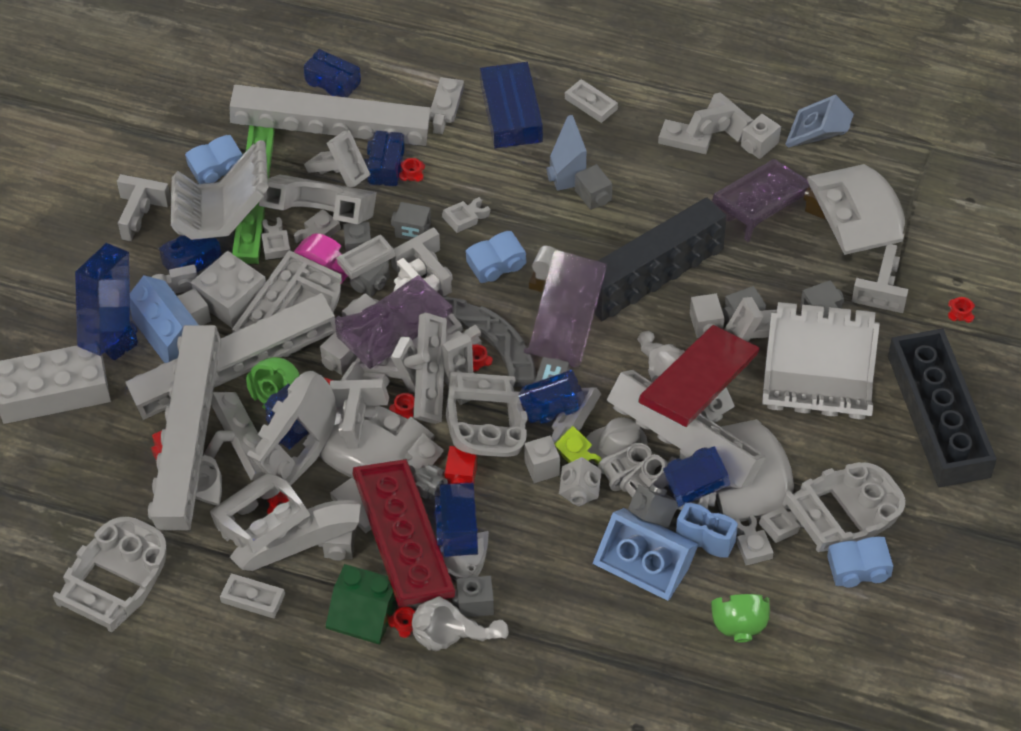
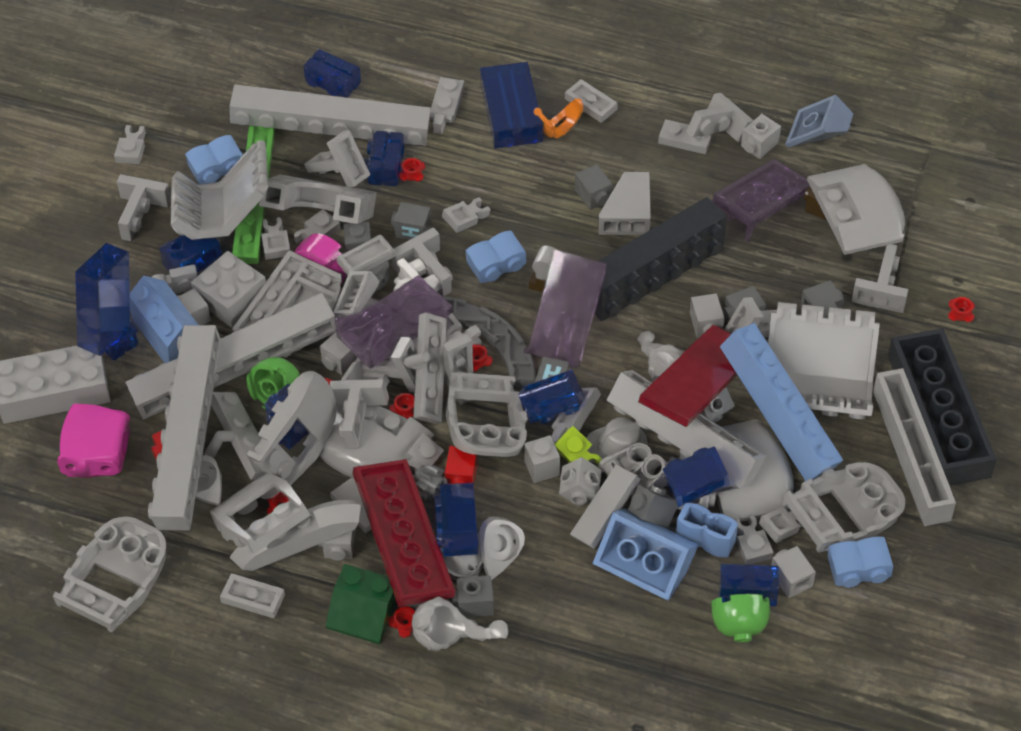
sand blue slope [547,115,587,191] -> none
none -> dark pink piece [57,404,130,478]
none -> light grey plate [114,125,146,165]
none -> light grey slope [333,271,379,318]
none -> light grey piece [479,517,525,580]
none -> orange helmet [534,98,584,138]
none -> light grey tile [570,465,640,549]
none -> light grey slope [599,172,651,235]
none -> clear blue brick [719,564,779,606]
none -> medium blue brick [720,323,843,481]
none -> light grey brick [771,546,816,598]
none -> light grey brick [873,368,956,526]

